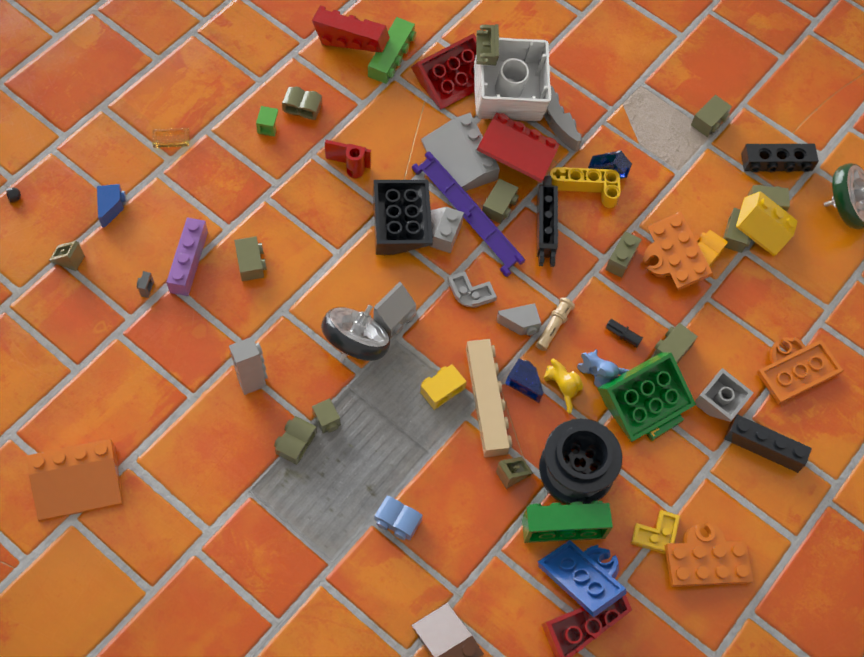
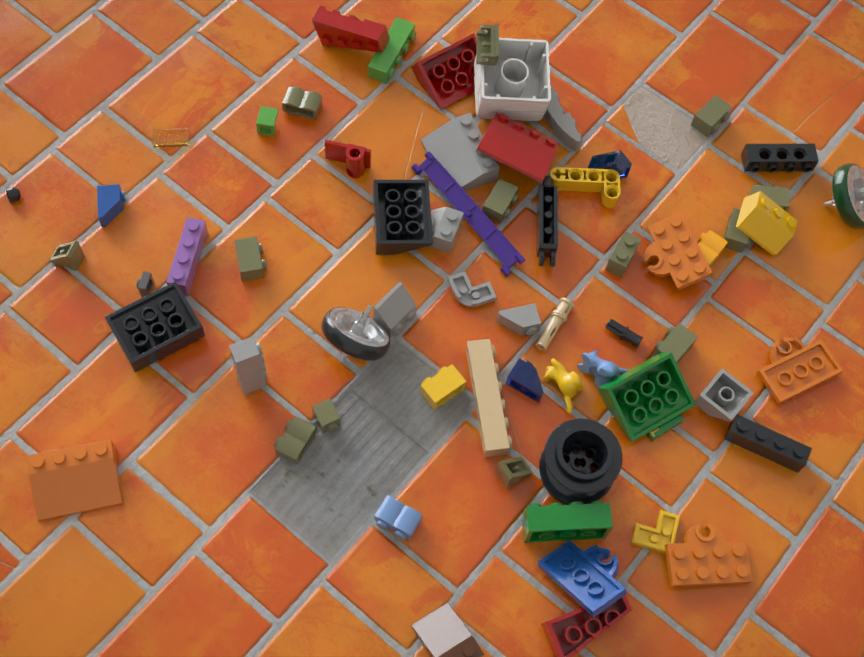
none -> black slope [105,281,205,372]

